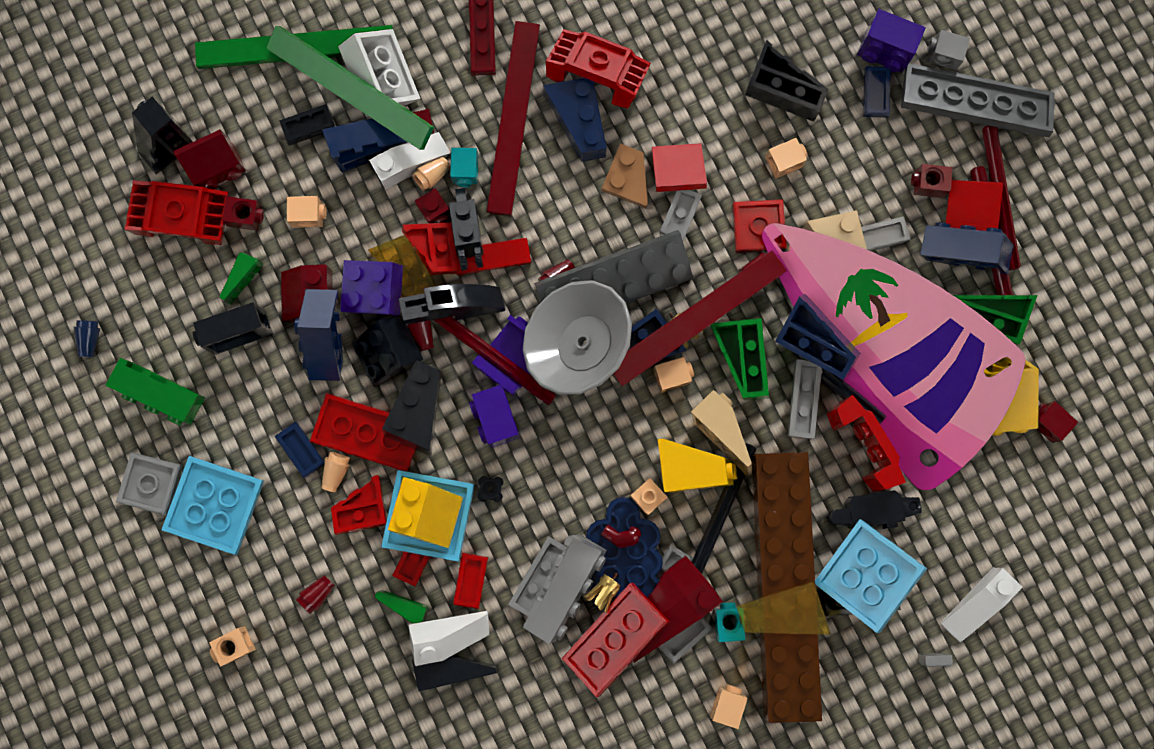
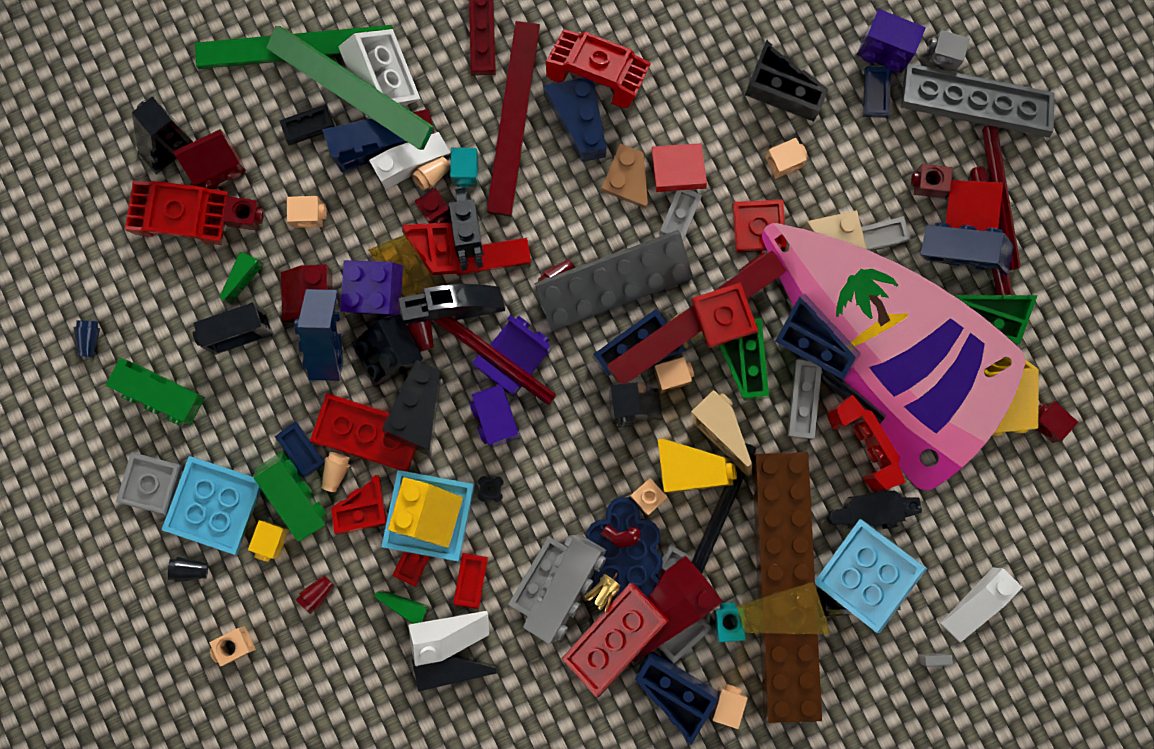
light grey dish [522,280,632,395] -> none
none -> black cone [168,556,208,583]
none -> yellow brick [248,520,289,562]
none -> green wedge [253,450,327,542]
none -> black wedge [609,382,663,428]
none -> dark blue wedge [635,651,719,745]
none -> red tile [691,282,758,348]

